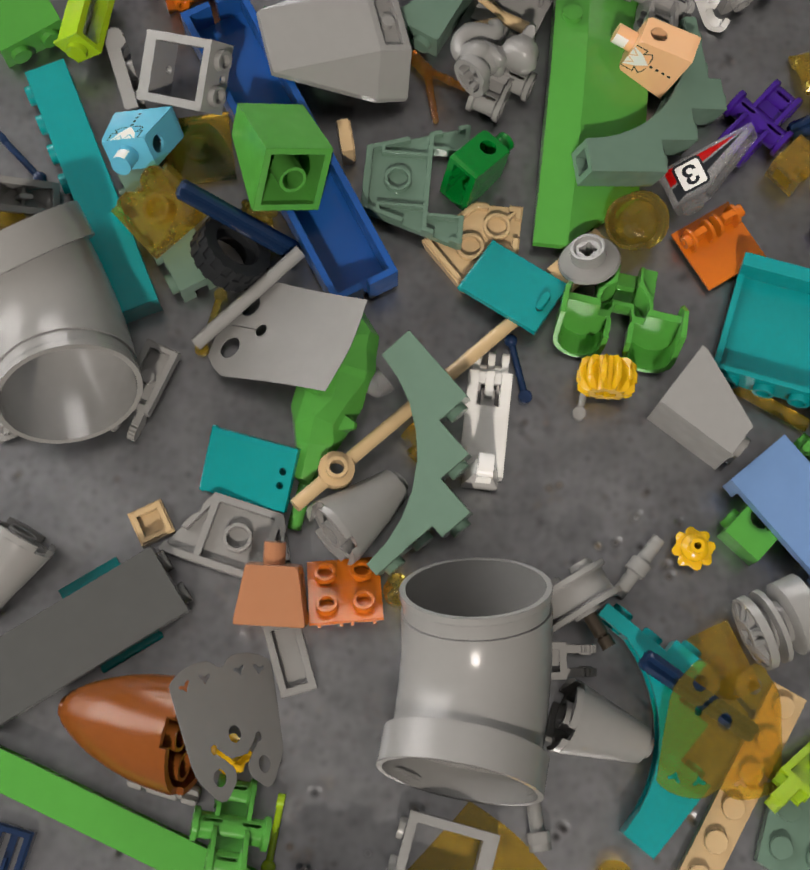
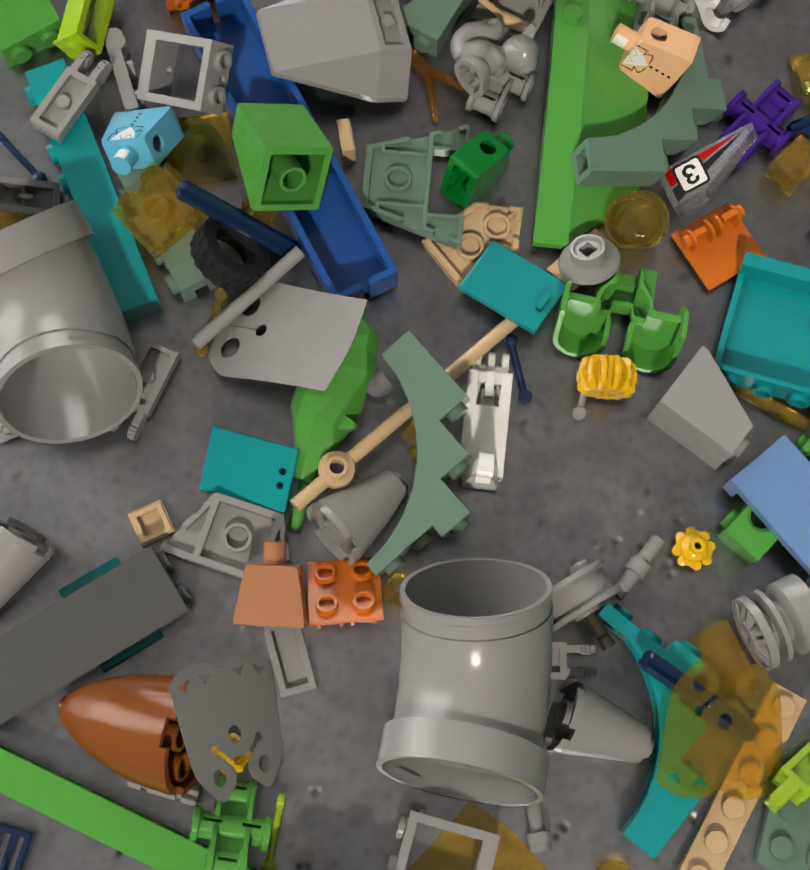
none -> light grey hinge [29,49,112,143]

